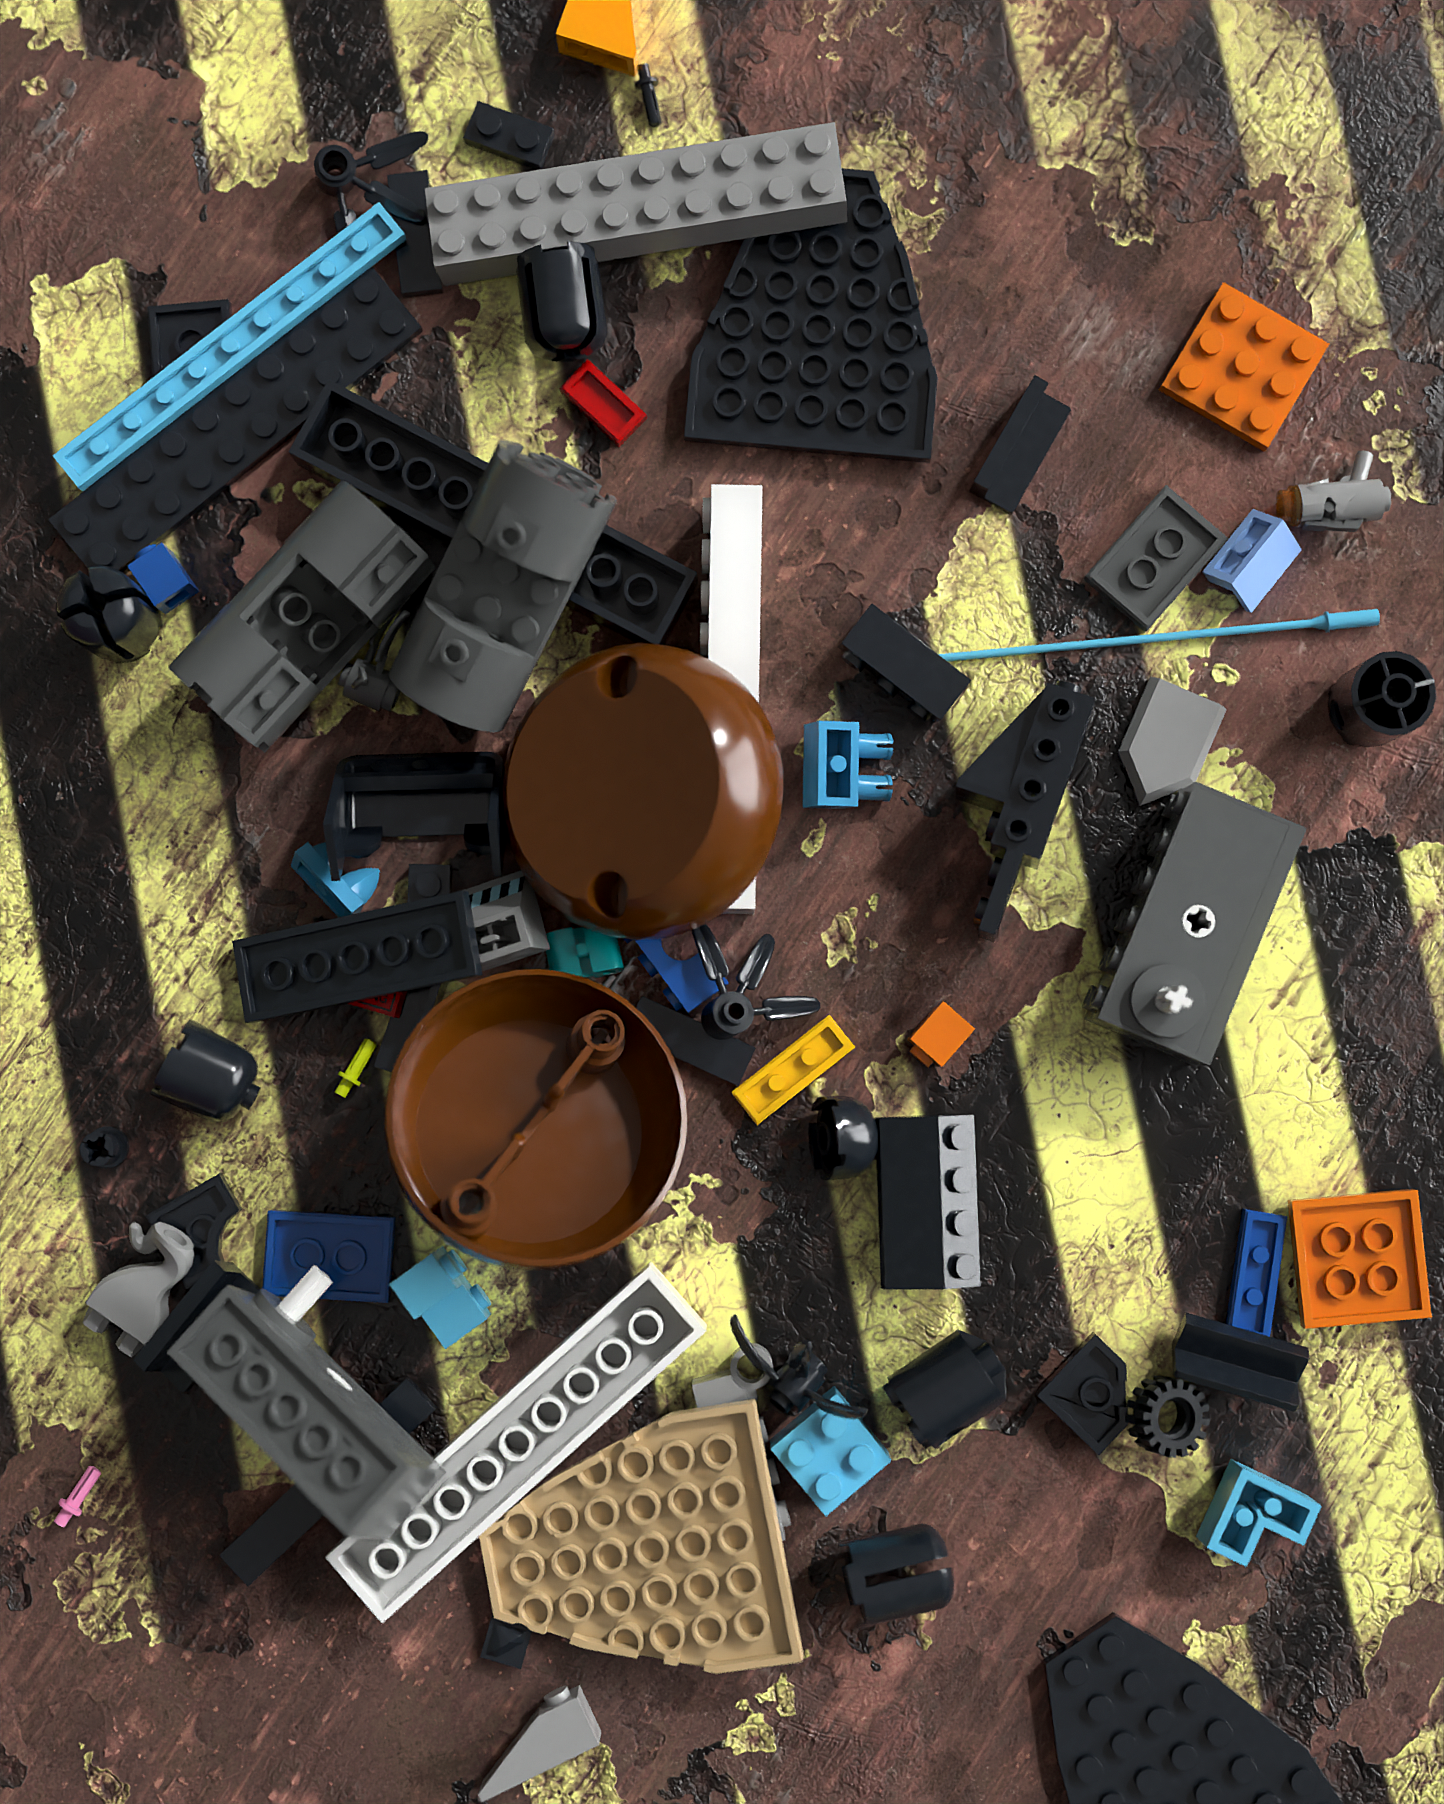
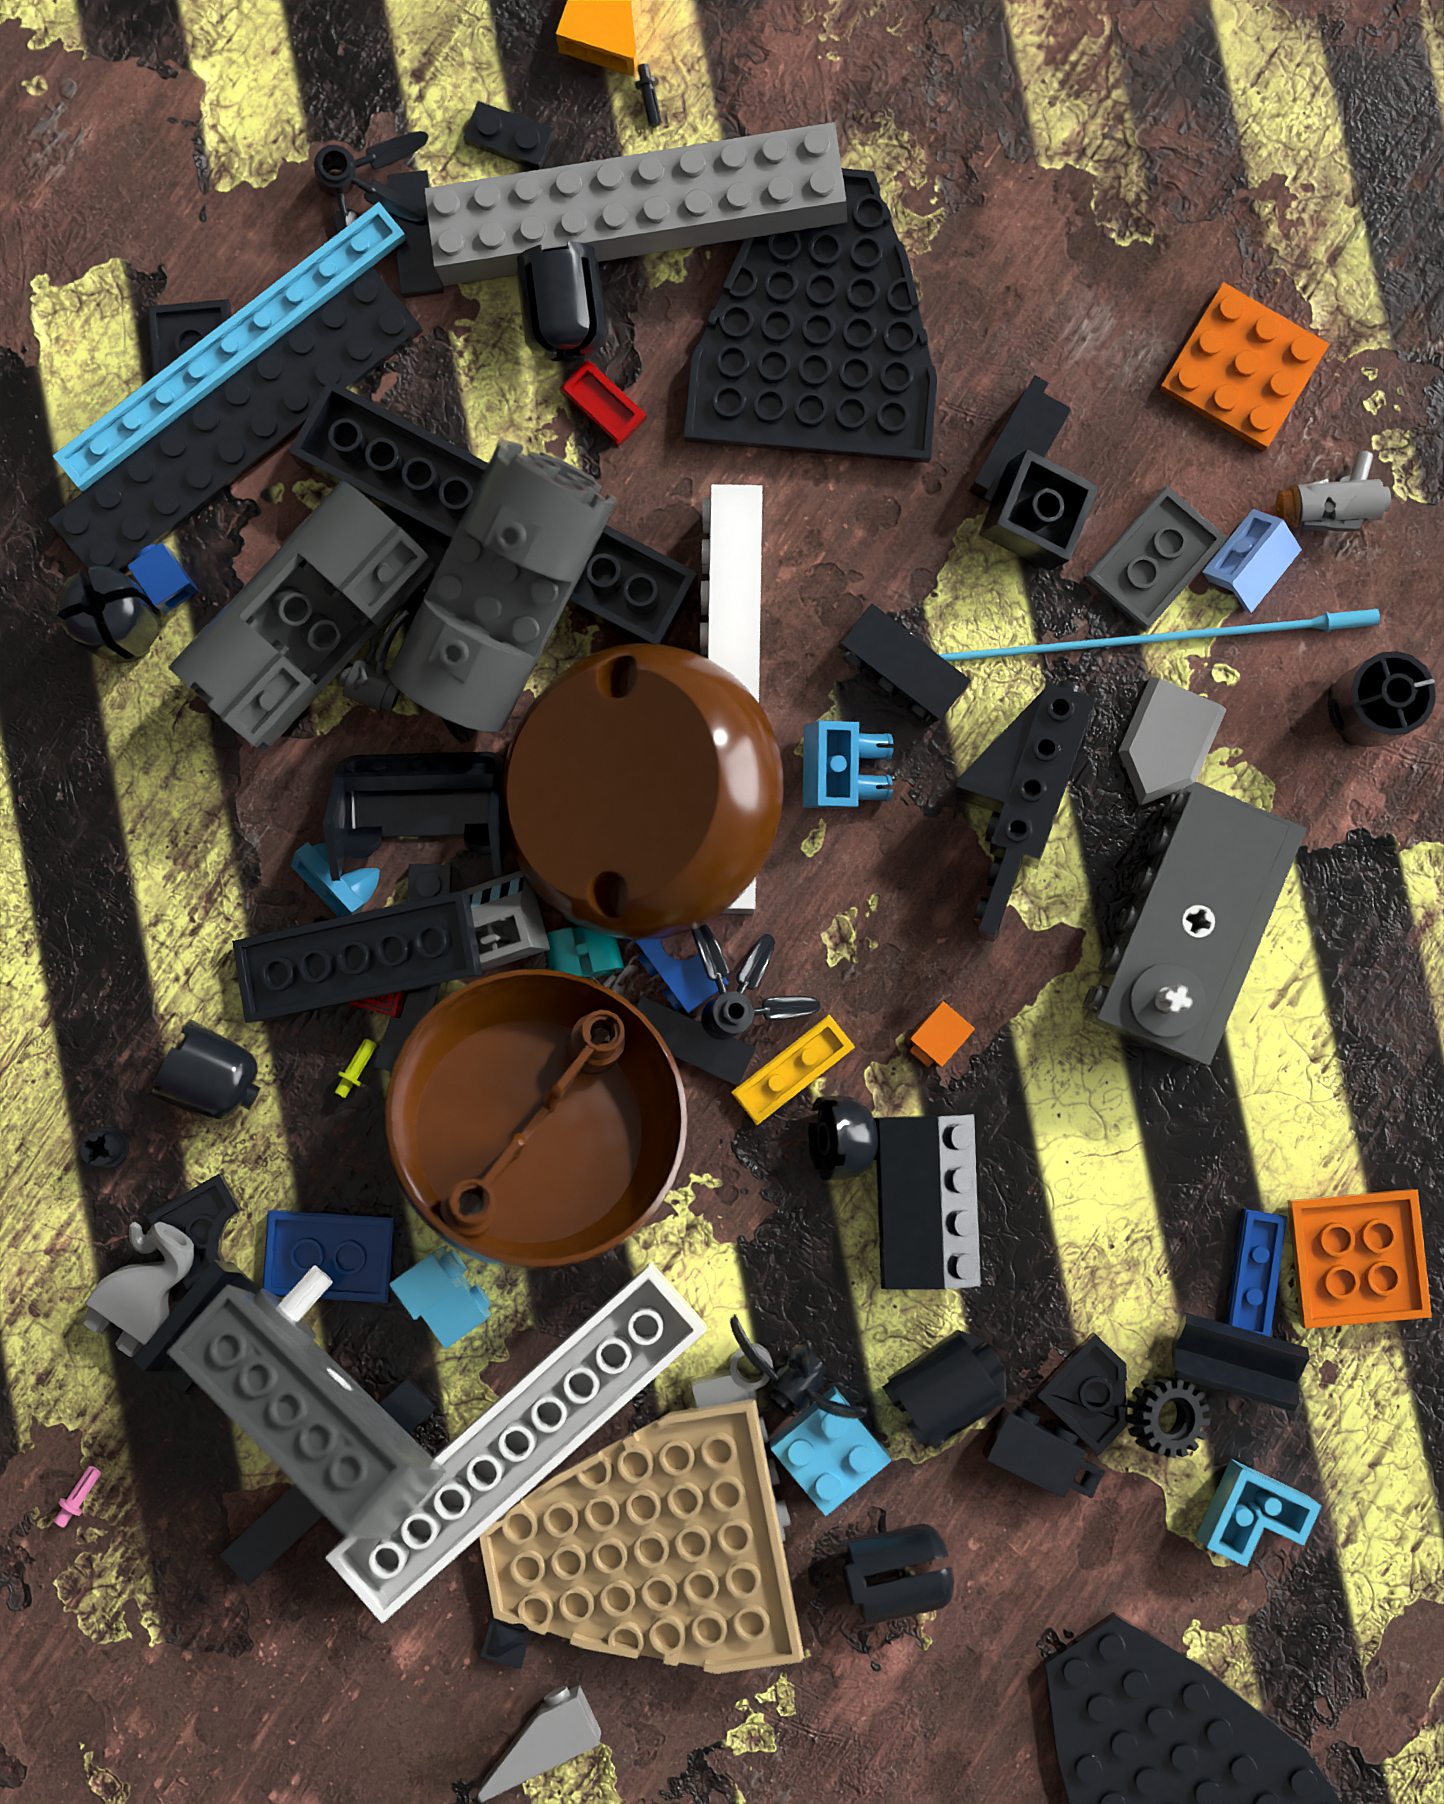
none -> black brick [978,449,1099,571]
none -> black brick [982,1405,1105,1498]

